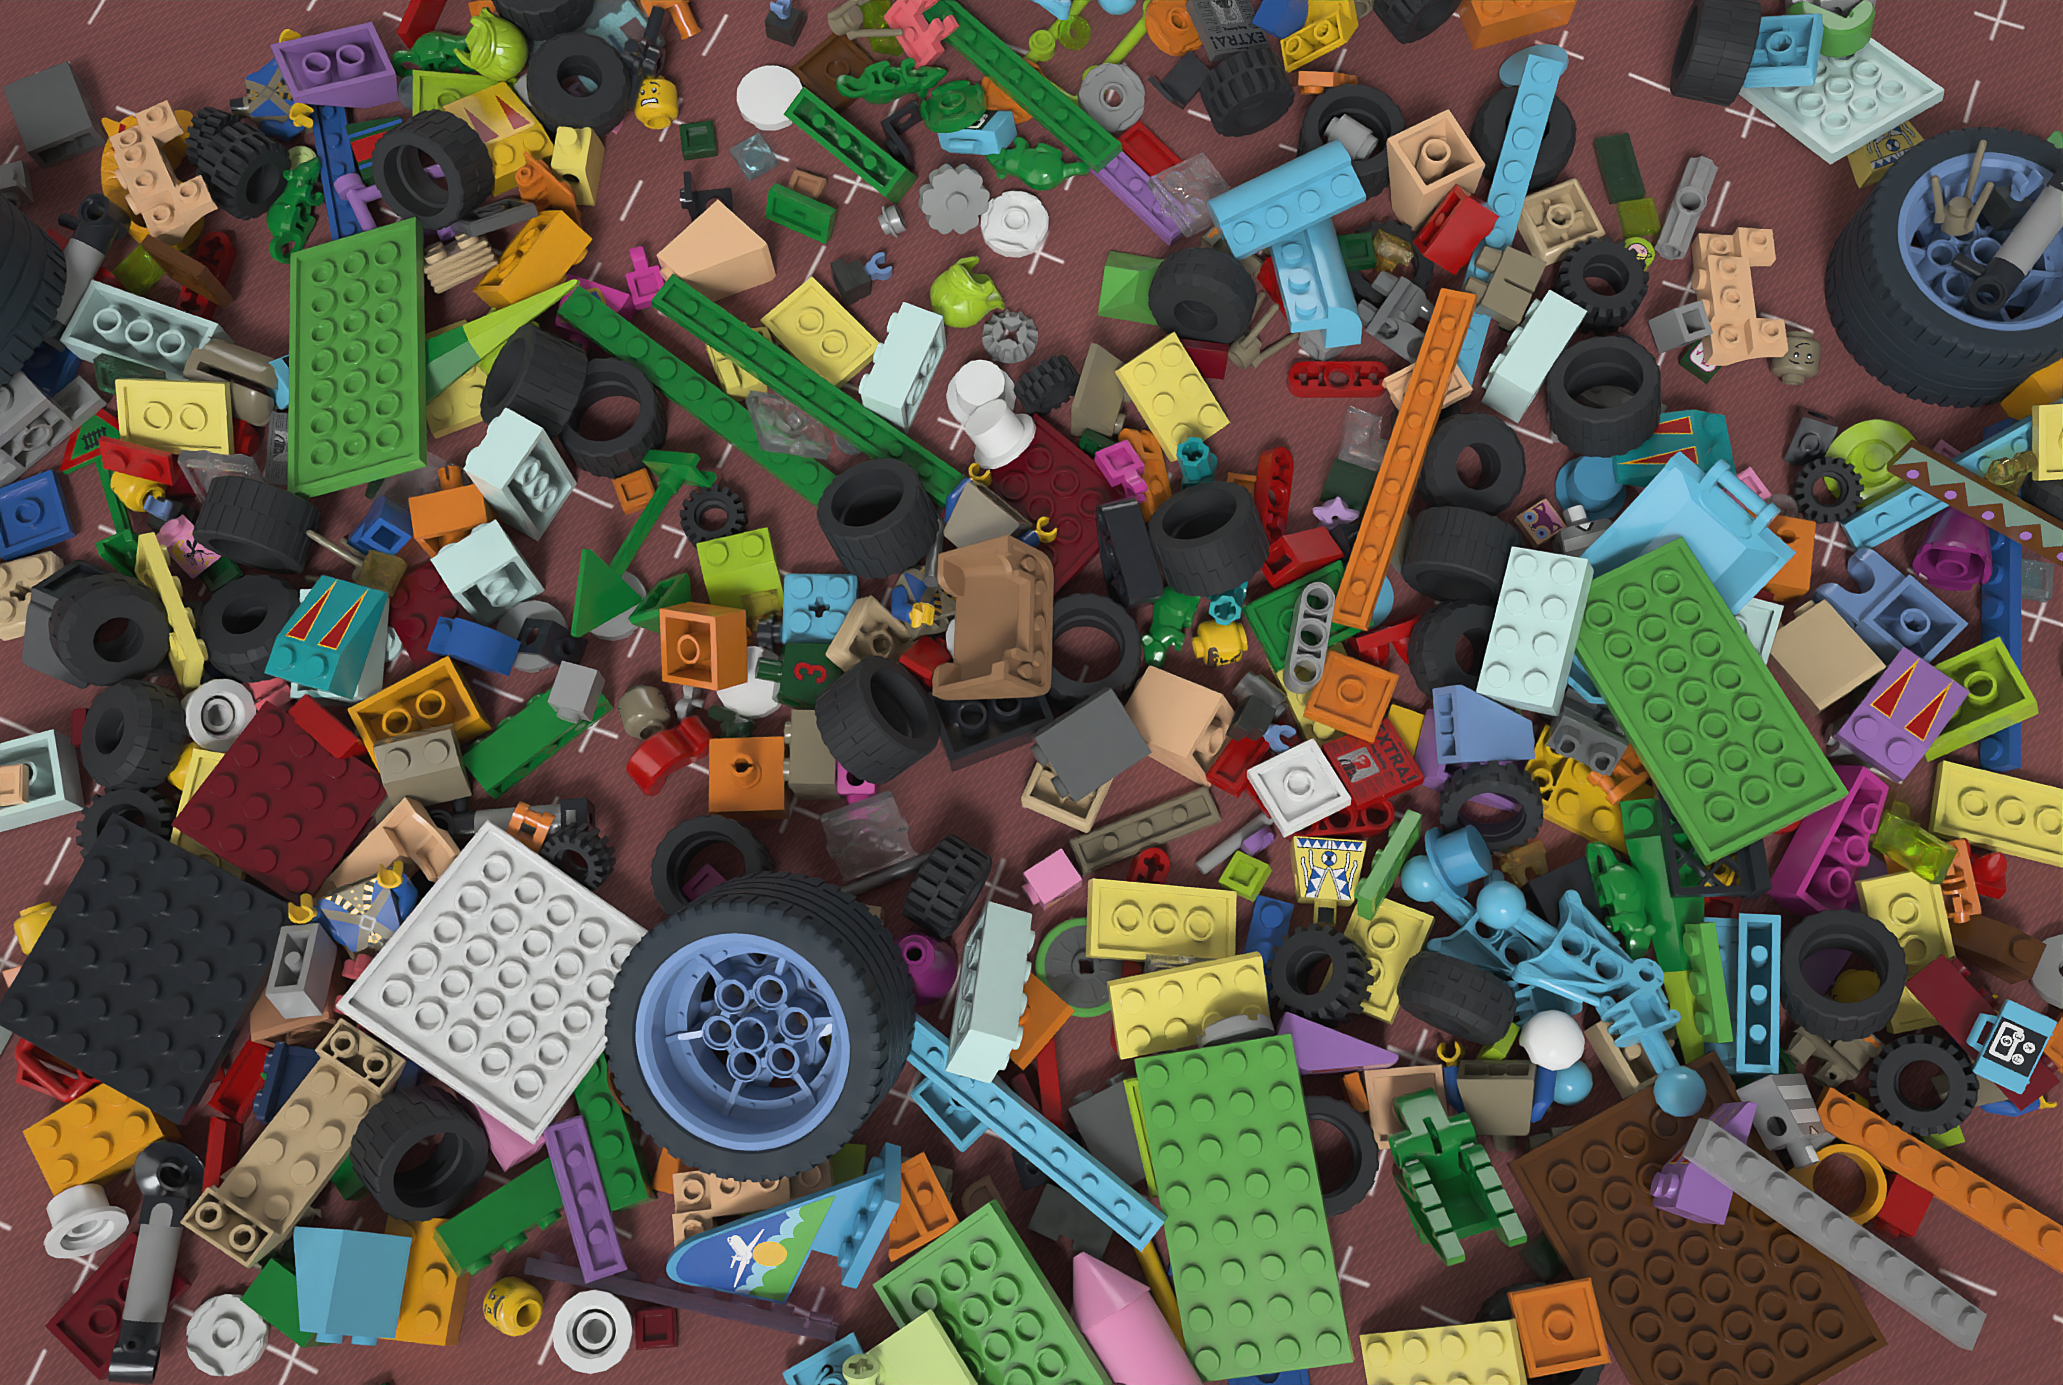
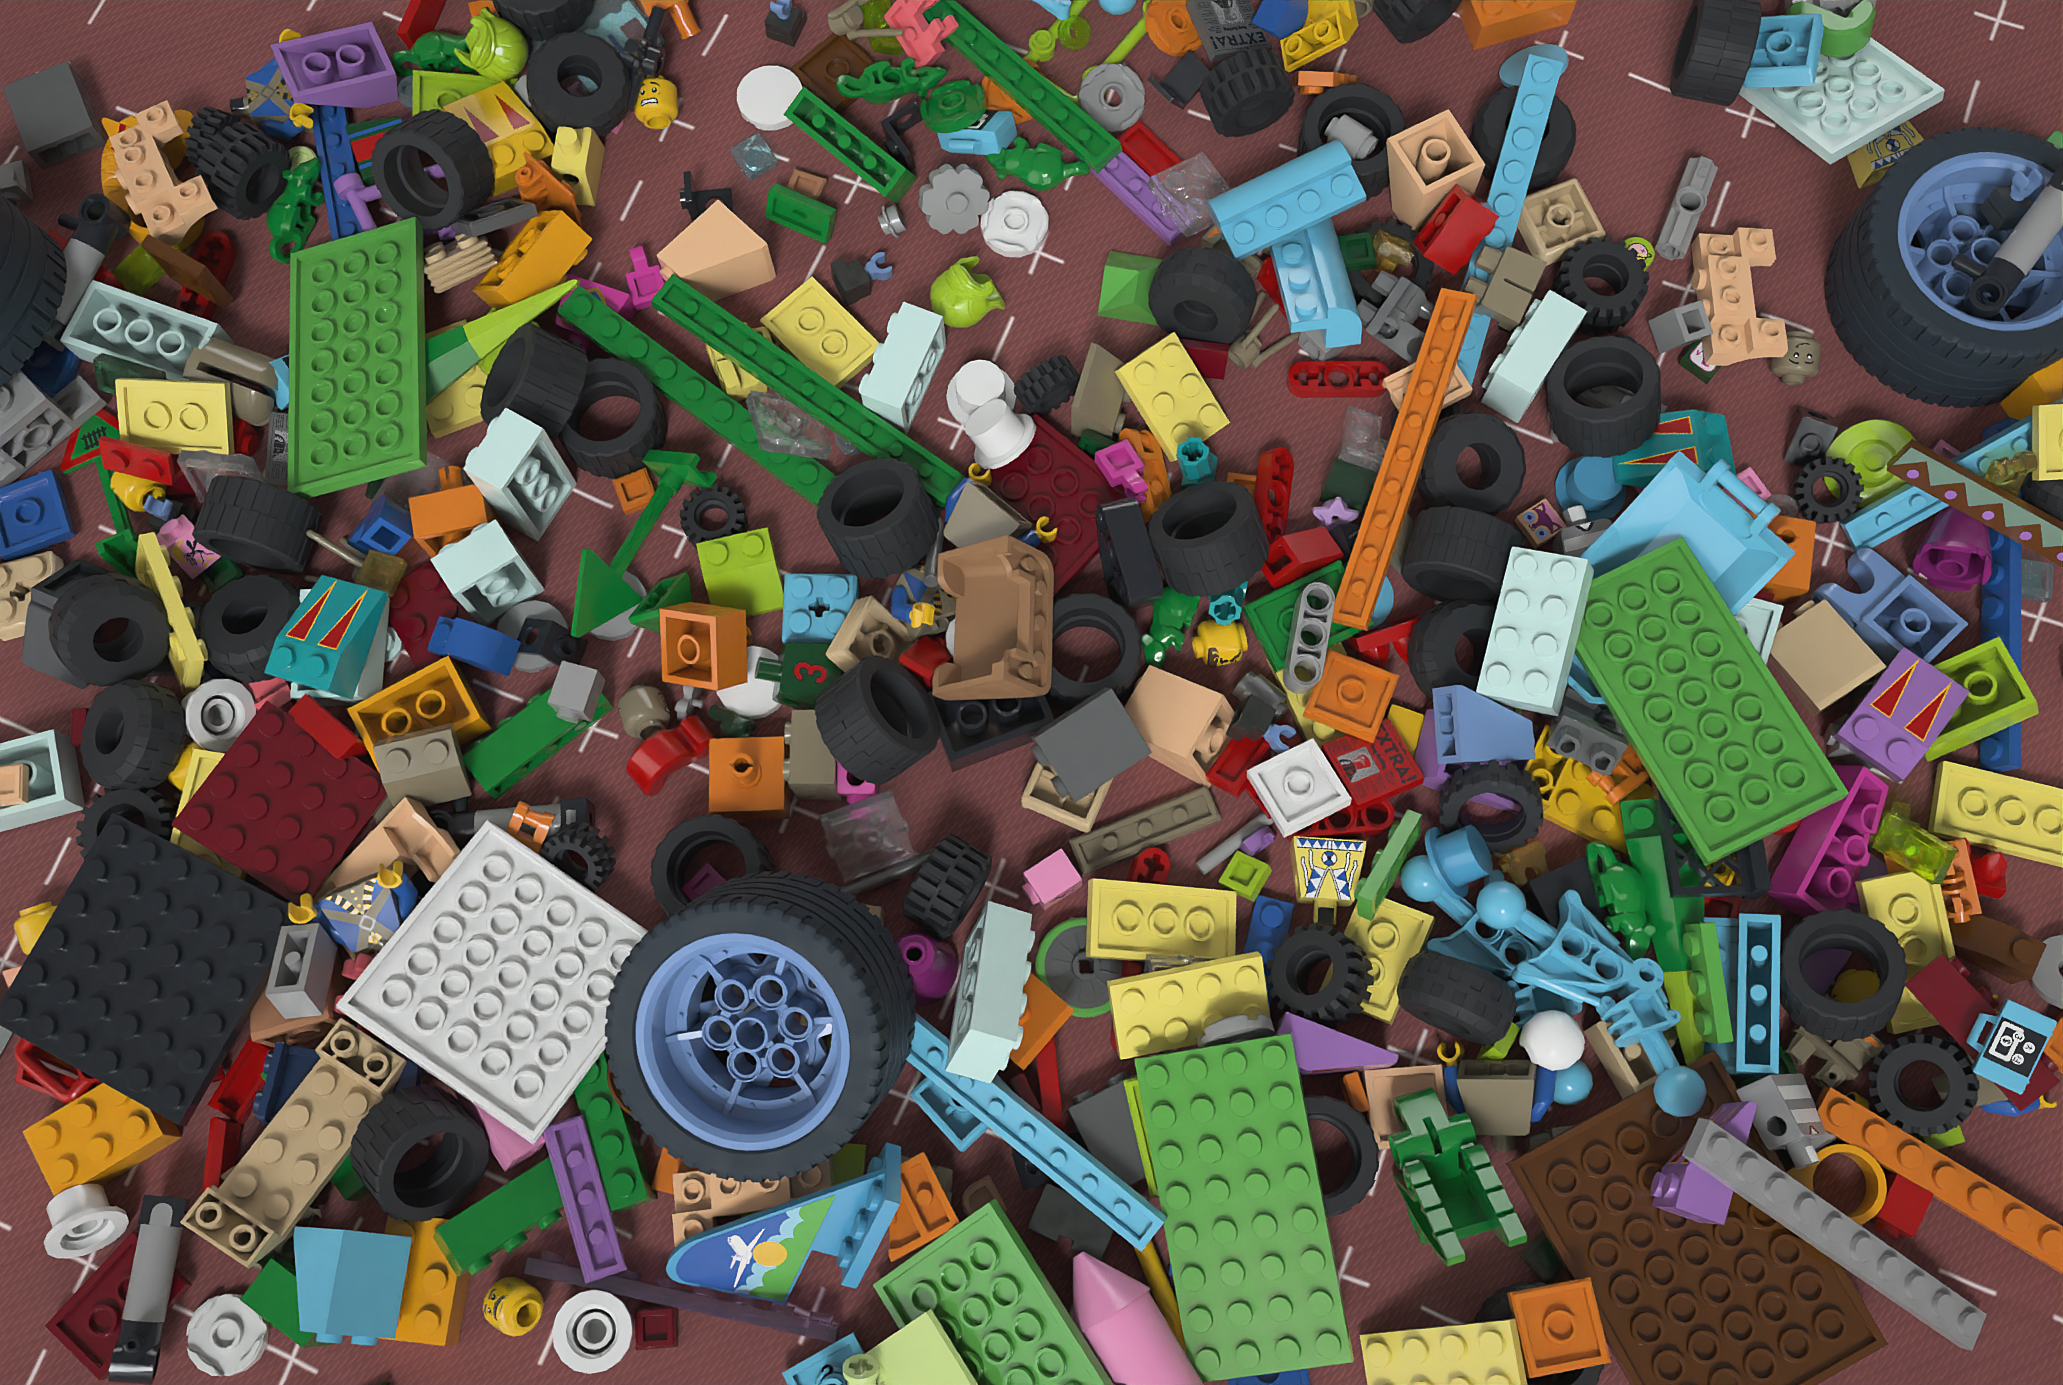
black dish [134,1139,205,1210] -> none
dark green tile [679,120,718,161] -> none
clear yellow tile [741,589,783,633] -> none
black plate [757,615,783,651] -> none
light grey gear [982,309,1038,364] -> none
clear green plate [1592,133,1646,205] -> none
clear neon green tile [1616,198,1661,239] -> none
dark tan plant [1931,140,1994,236] -> none

